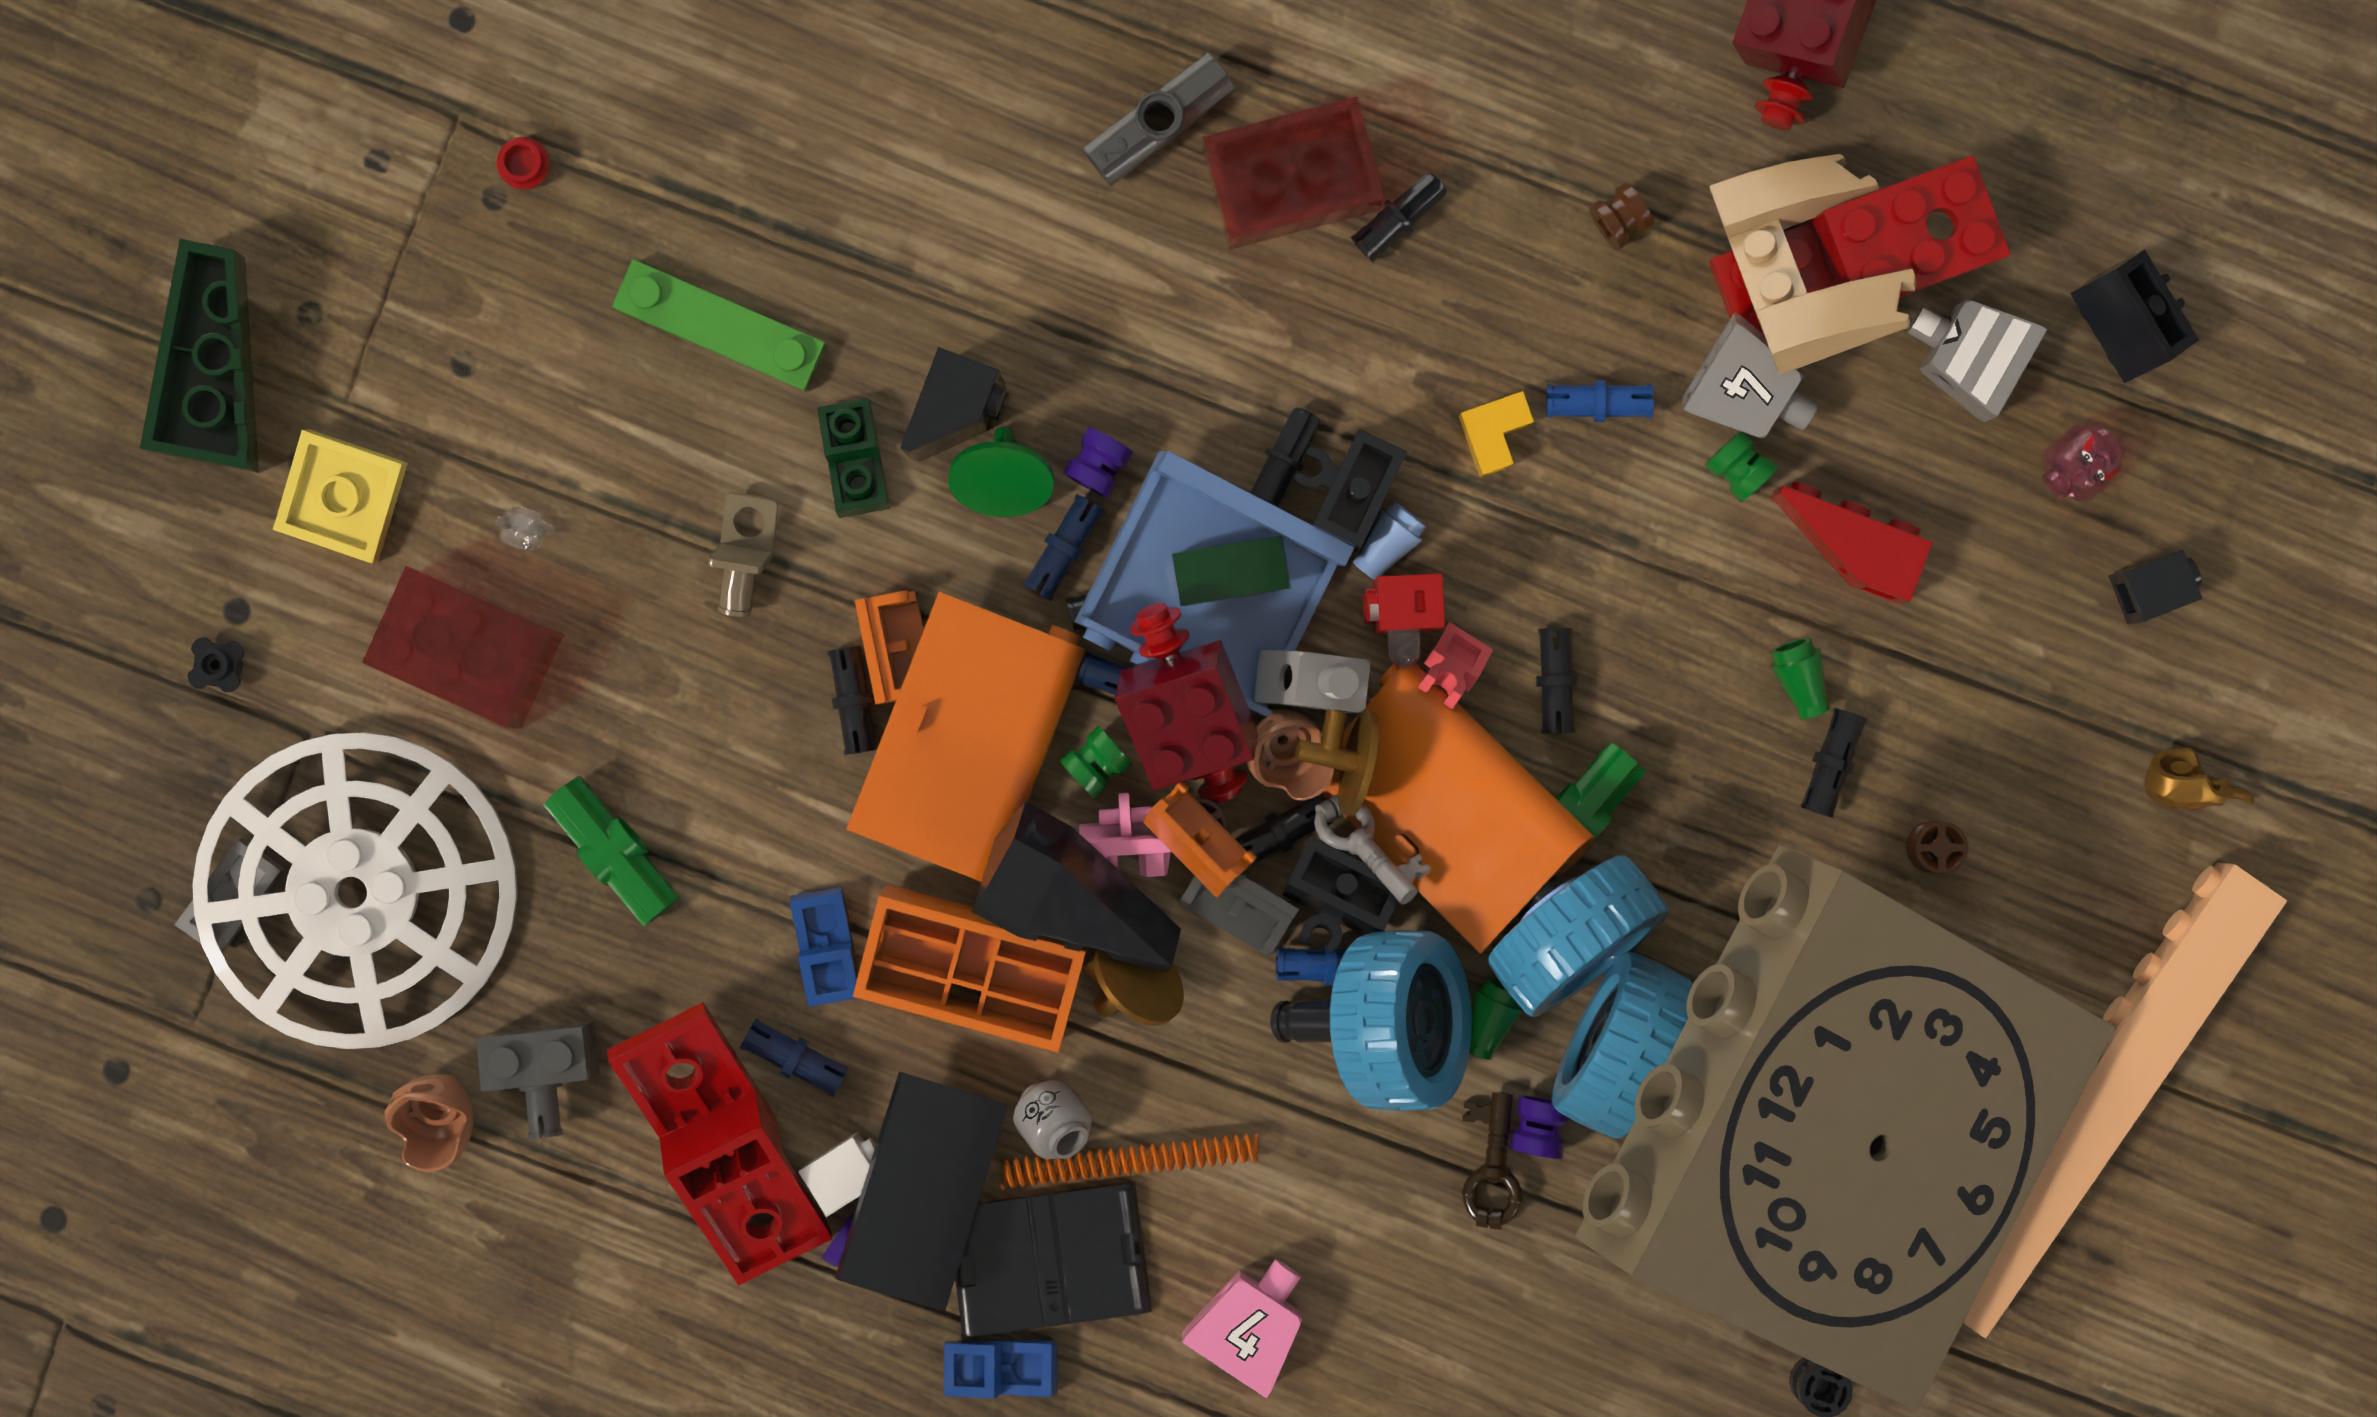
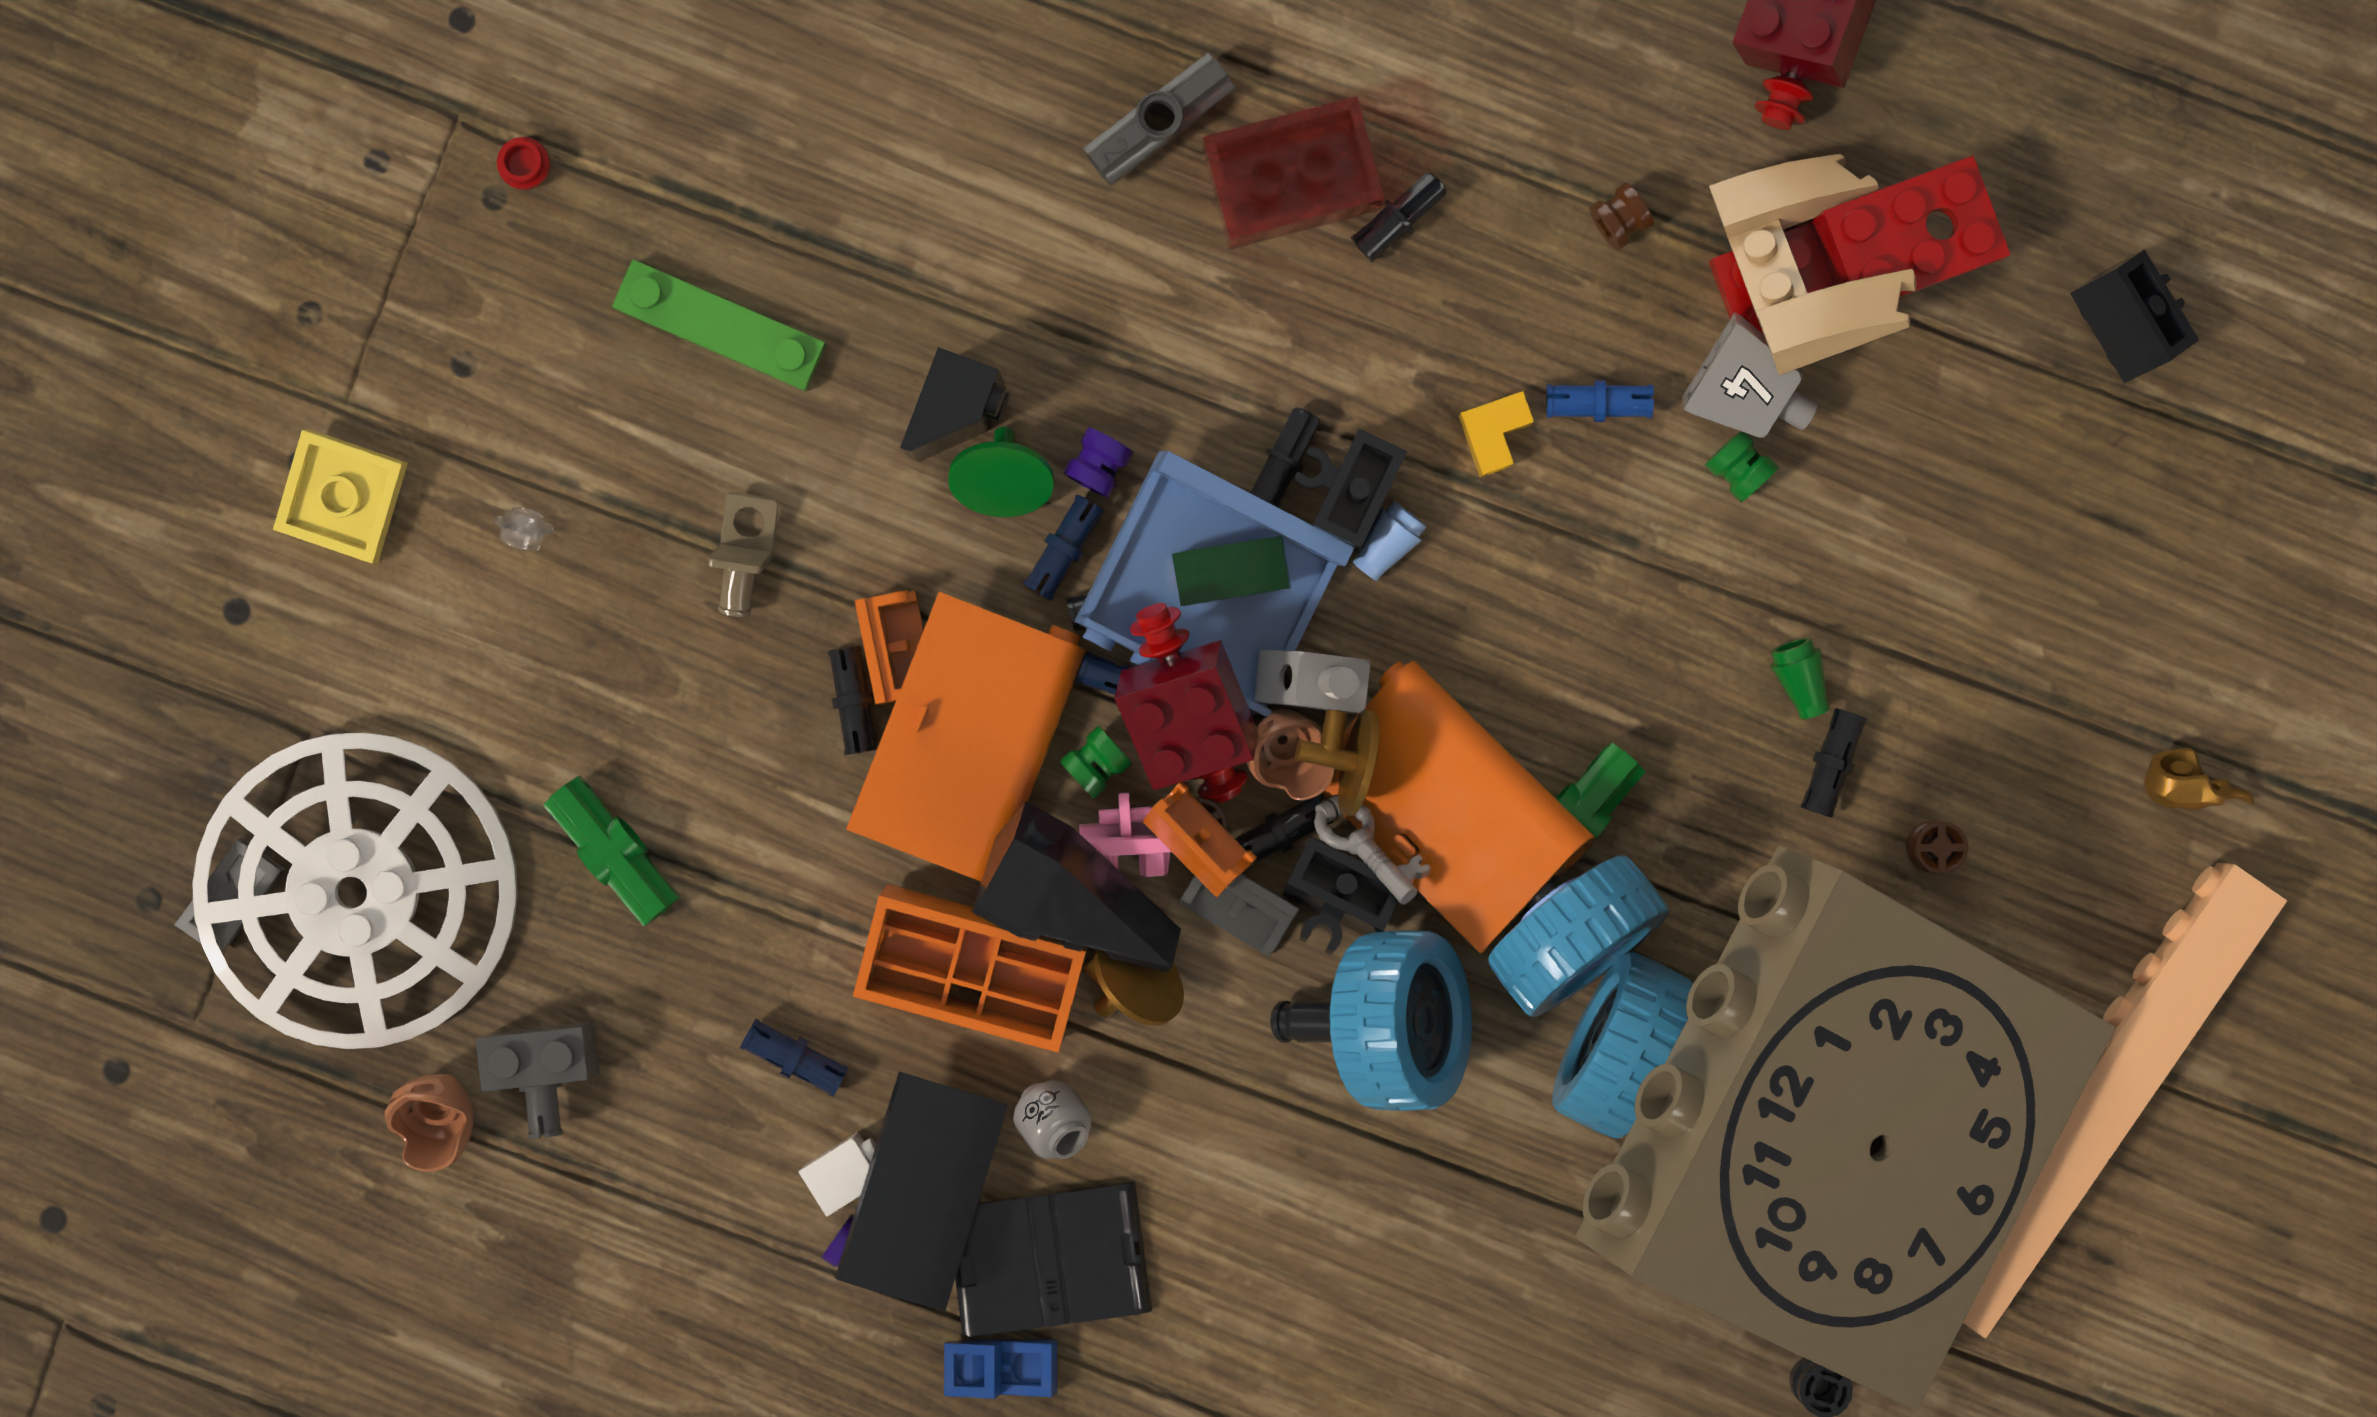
dark green wedge [140,239,259,473] -> none
black plate [188,637,245,693] -> none
clear red brick [362,566,564,729] -> none
red bracket [607,1002,833,1286] -> none
blue slope [790,886,858,1007] -> none
dark green slope [817,398,890,518] -> none
orange piece [999,1133,1259,1190] -> none
bright pink torso [1182,1259,1302,1399] -> none
blue pin [1275,944,1347,986] -> none
red piece [1362,573,1445,669] -> none
coral plate [1418,622,1493,709] -> none
dark brown piece [1461,1092,1523,1230] -> none
green cone [1470,977,1523,1060] -> none
dark purple wheel [1510,1095,1570,1159] -> none
black pin [1536,628,1578,734] -> none
red slope [1771,482,1933,604] -> none
light grey torso [1906,300,2047,422] -> none
clear pink head [2042,424,2124,502] -> none
black brick [2108,550,2203,624] -> none

